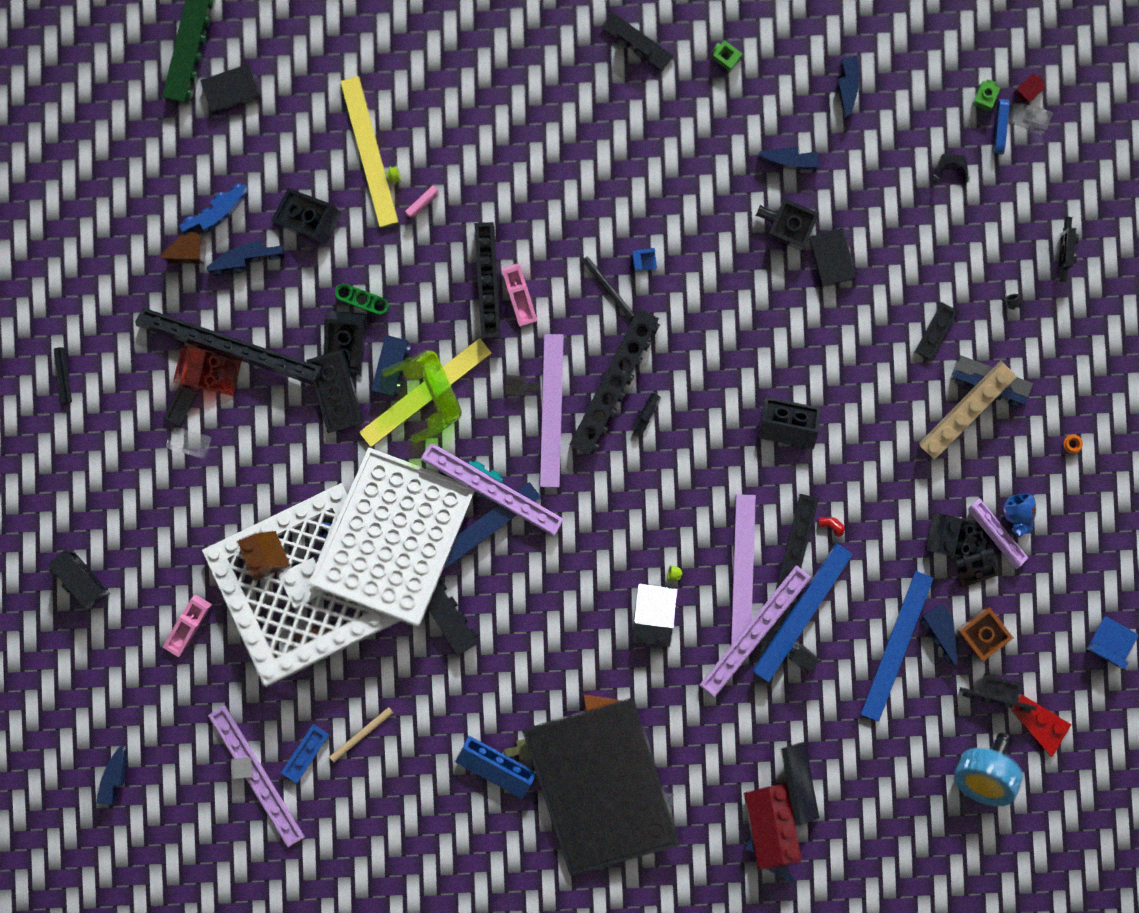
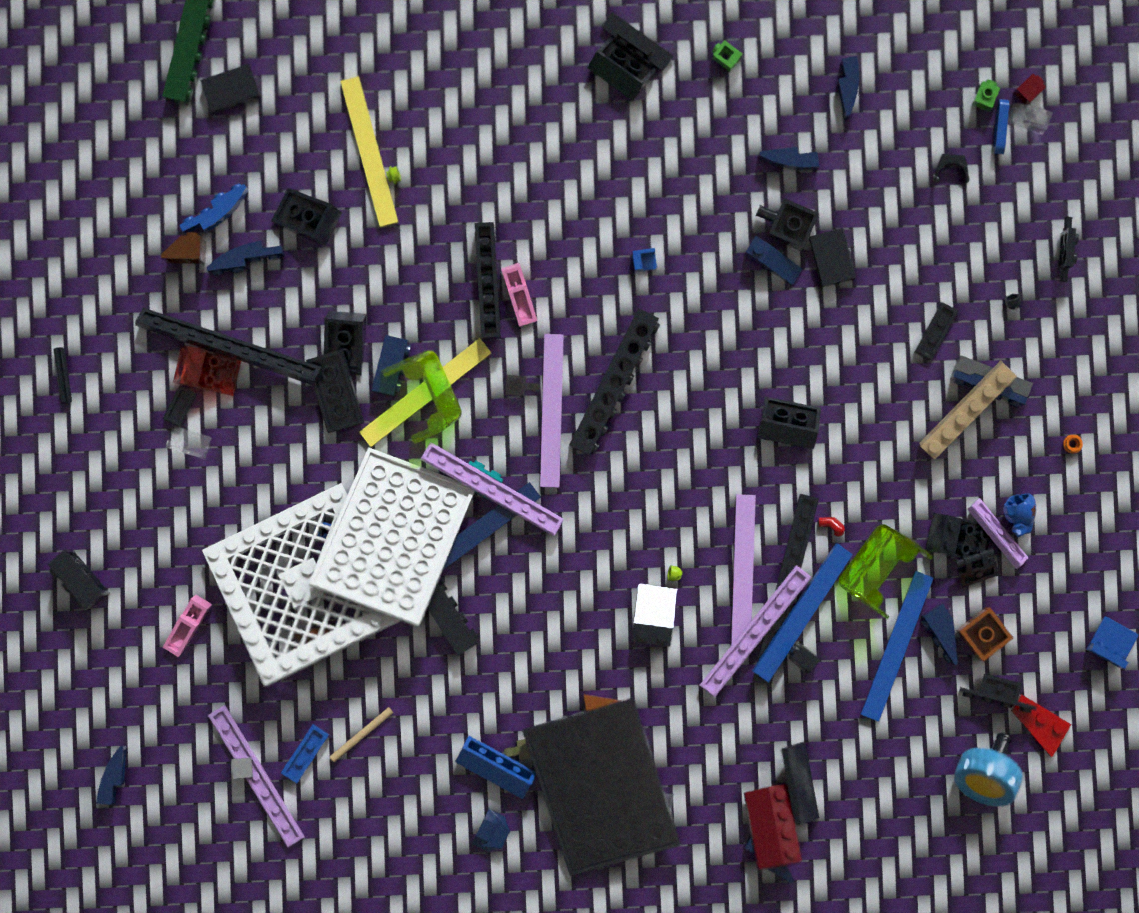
reddish brown slope [237,531,291,581] -> none
green beam [335,284,390,316] -> none
bright pink tile [405,185,439,219] -> none
black bar [582,256,635,320] -> none
black piece [632,392,661,437] -> none
none -> dark blue slope [472,808,511,852]
none -> black slope [587,36,658,100]
none -> dark blue slope [744,236,802,285]
none -> clear neon green windscreen [839,524,933,620]

